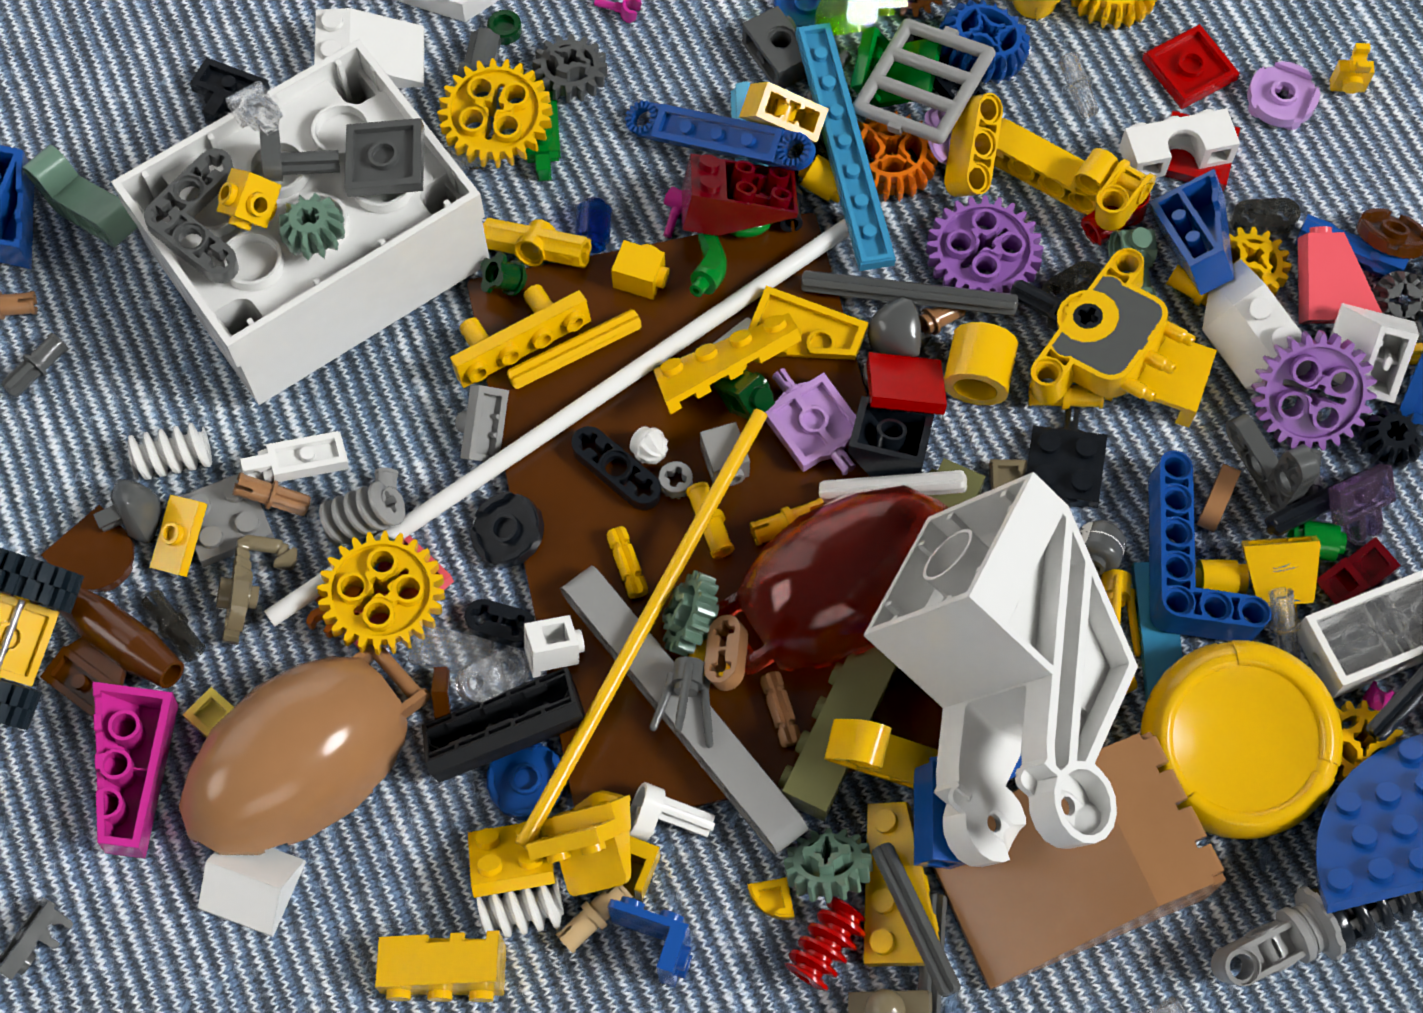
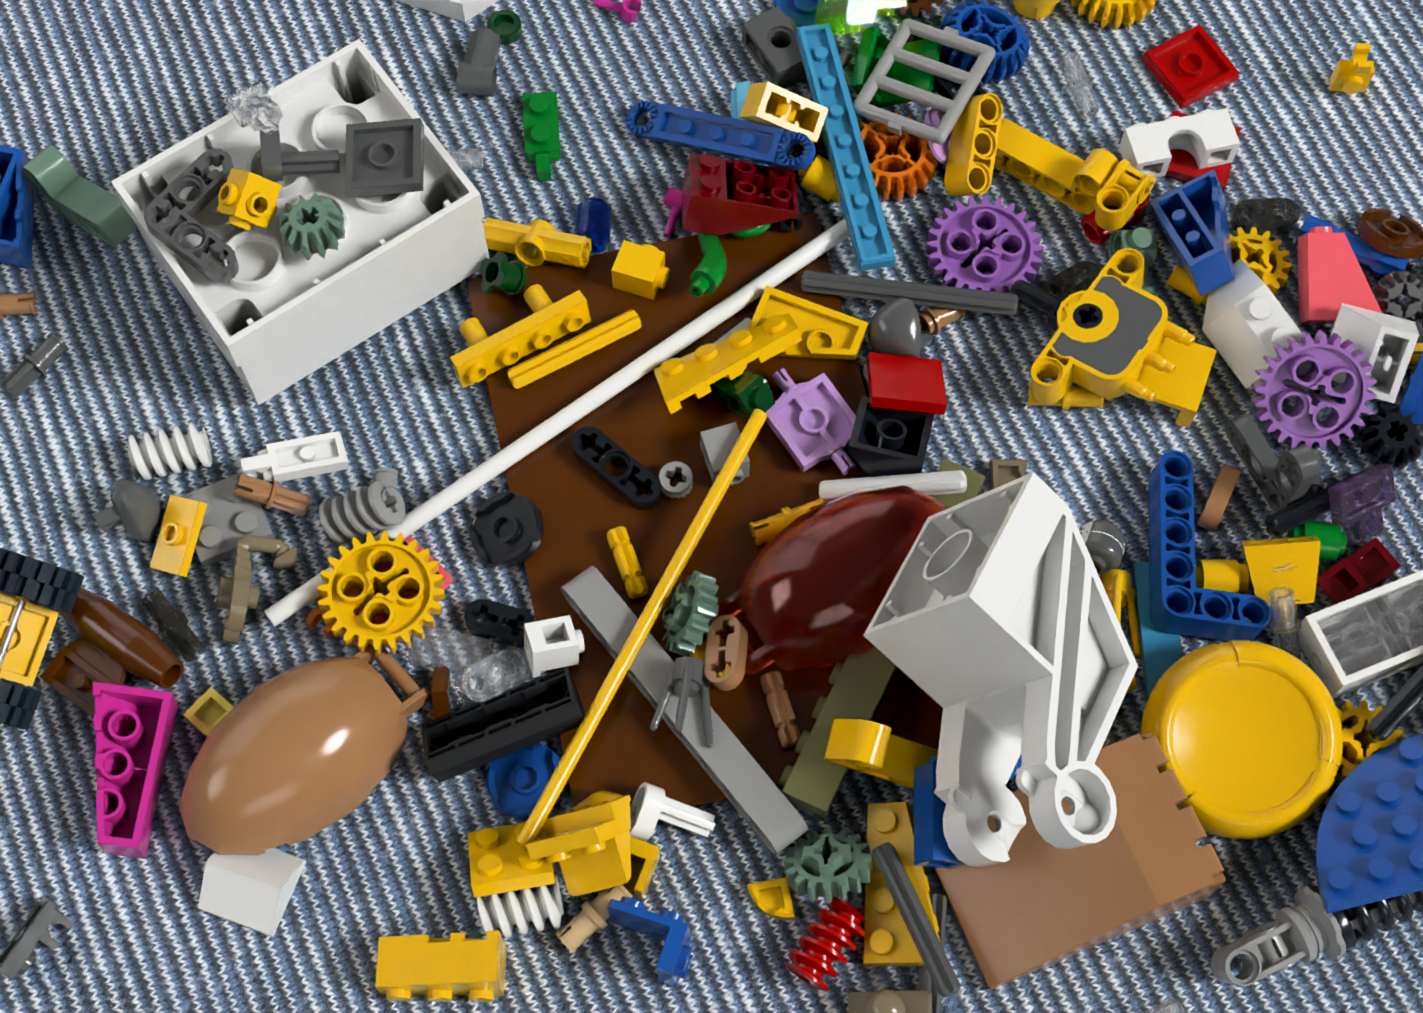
reddish brown tile [41,505,135,592] -> none
black hinge [190,57,270,125] -> none
white slope [314,8,424,88] -> none
yellow gear [437,58,553,168] -> none
light grey tile [455,384,509,462] -> none
dark grey gear [532,34,607,103] -> none
white plate [630,426,668,464] -> none
yellow pin [686,482,735,559] -> none
yellow piece [944,322,1018,406] -> none
black plate [1026,407,1108,508] -> none
lavender plate [1247,61,1320,130] -> none
dark pink hand [1362,681,1394,711] -> none

